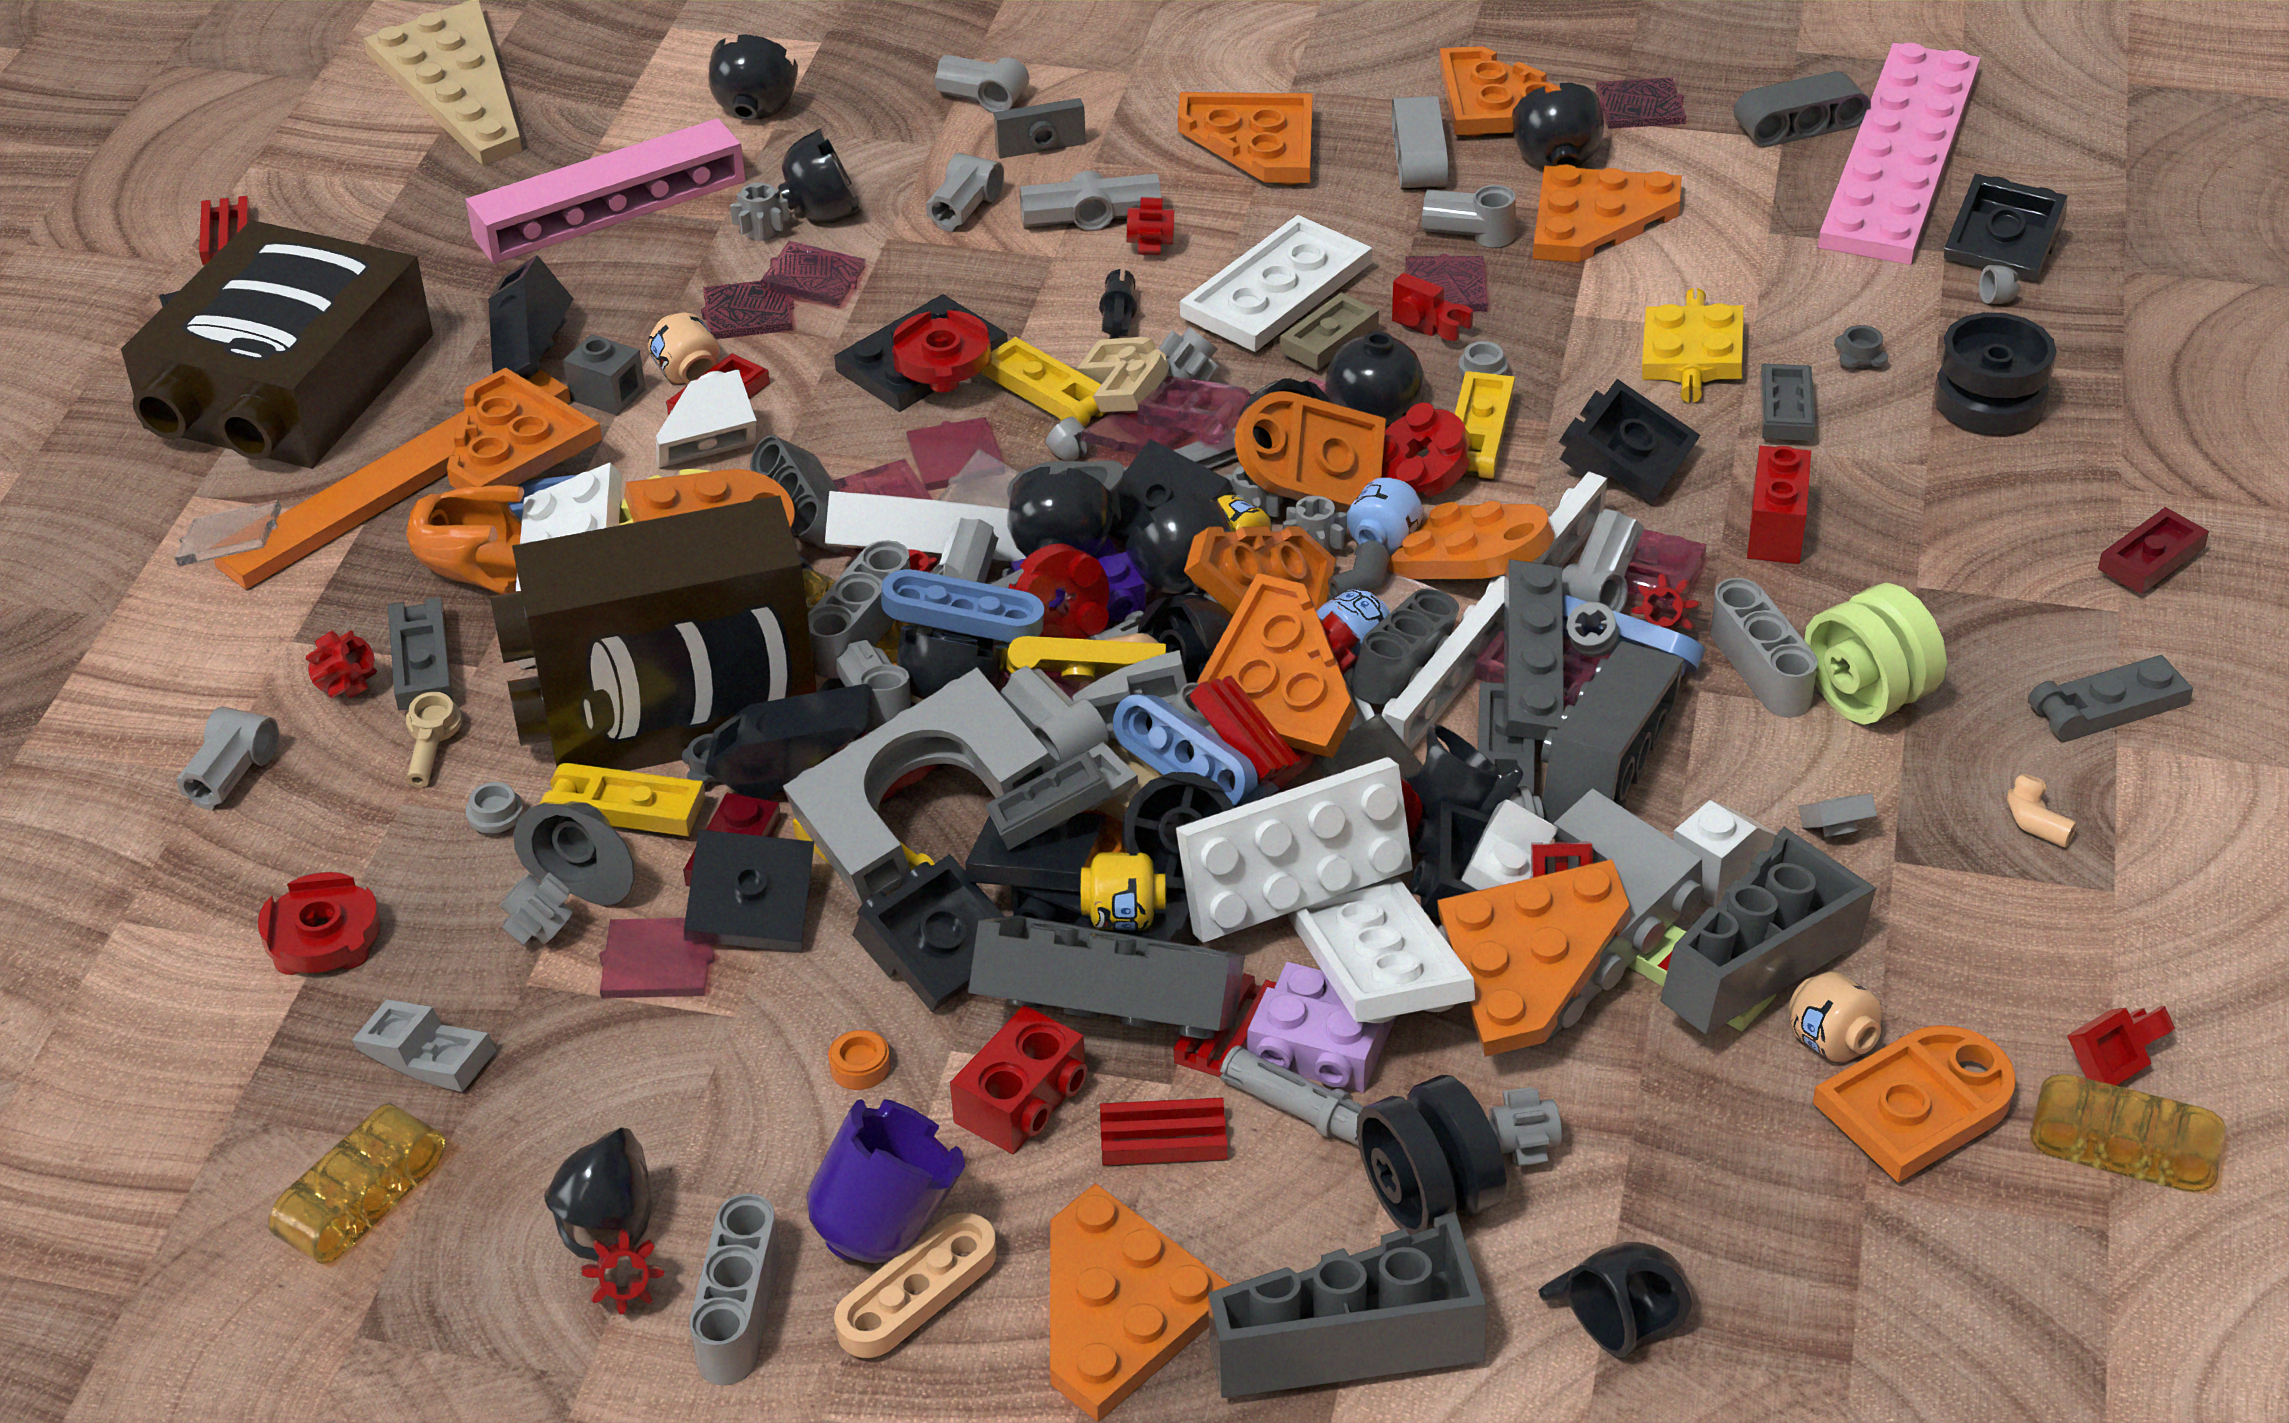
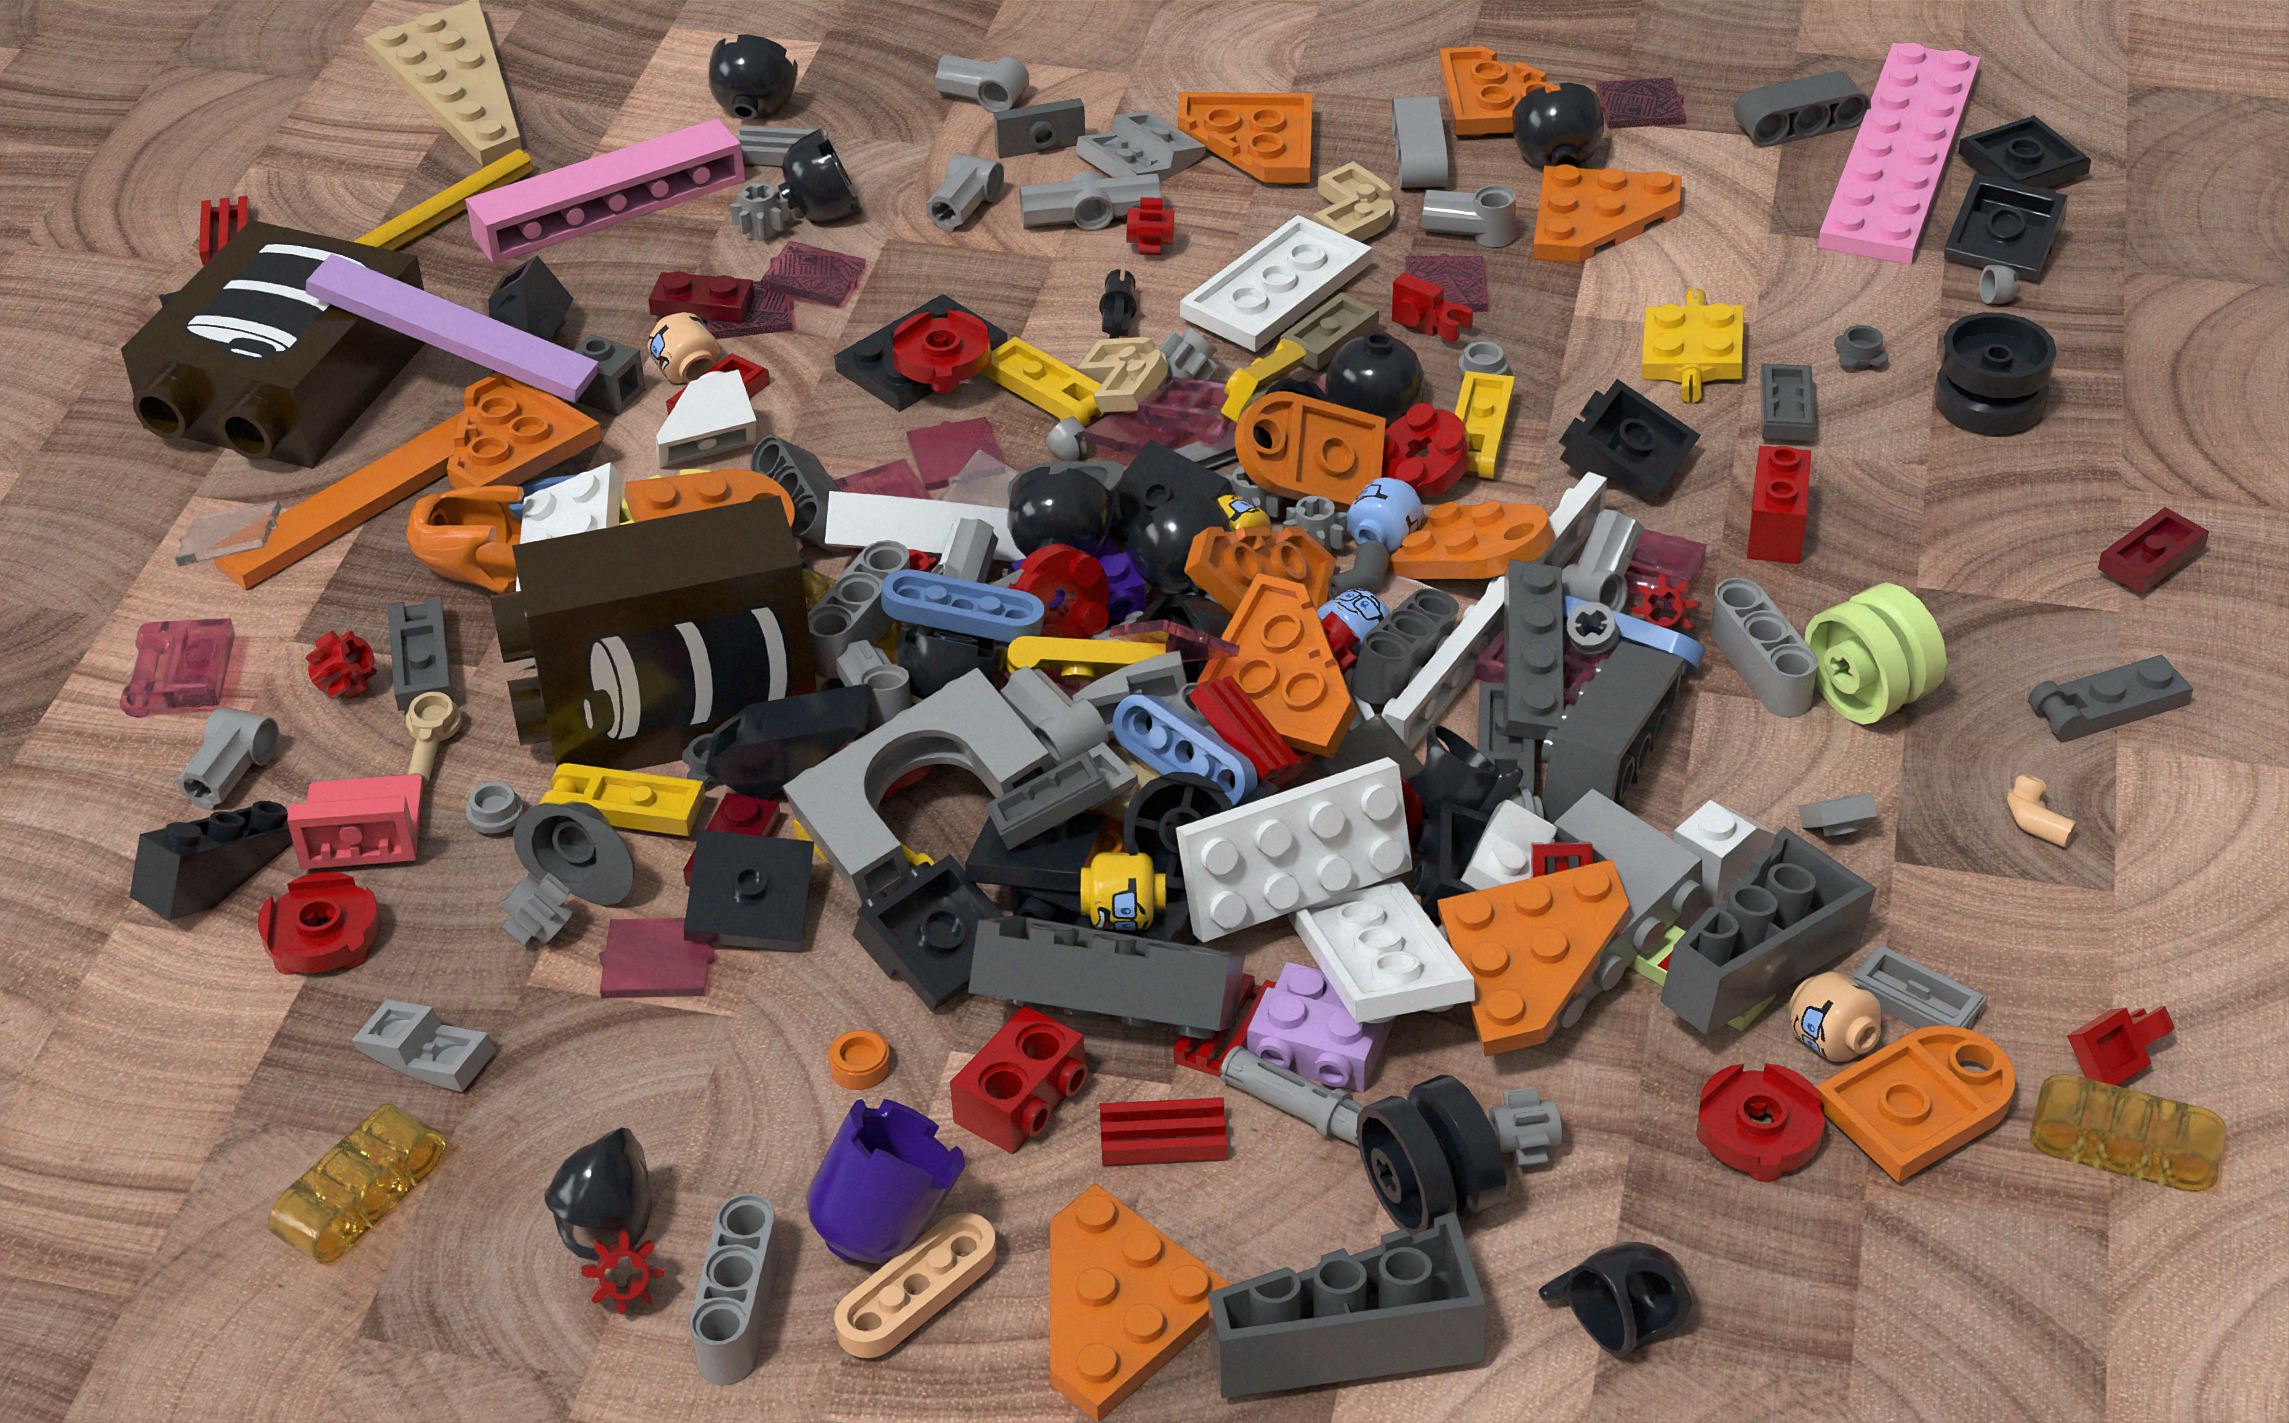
none -> clear pink plate [120,618,235,718]
none -> black slope [130,801,293,920]
none -> coral bracket [287,774,424,869]
none -> lavender tile [306,253,598,403]
none -> yellow axle [353,149,533,251]
none -> dark red plate [648,271,755,323]
none -> light grey tile [736,125,829,167]
none -> light grey slope [1075,110,1207,182]
none -> clear pink piece [1109,619,1240,662]
none -> yellow plate [1220,339,1306,423]
none -> tan plate [1313,161,1394,242]
none -> red plate [1696,1063,1825,1182]
none -> light grey tile [1851,944,1987,1030]
none -> black plate [1958,115,2091,188]

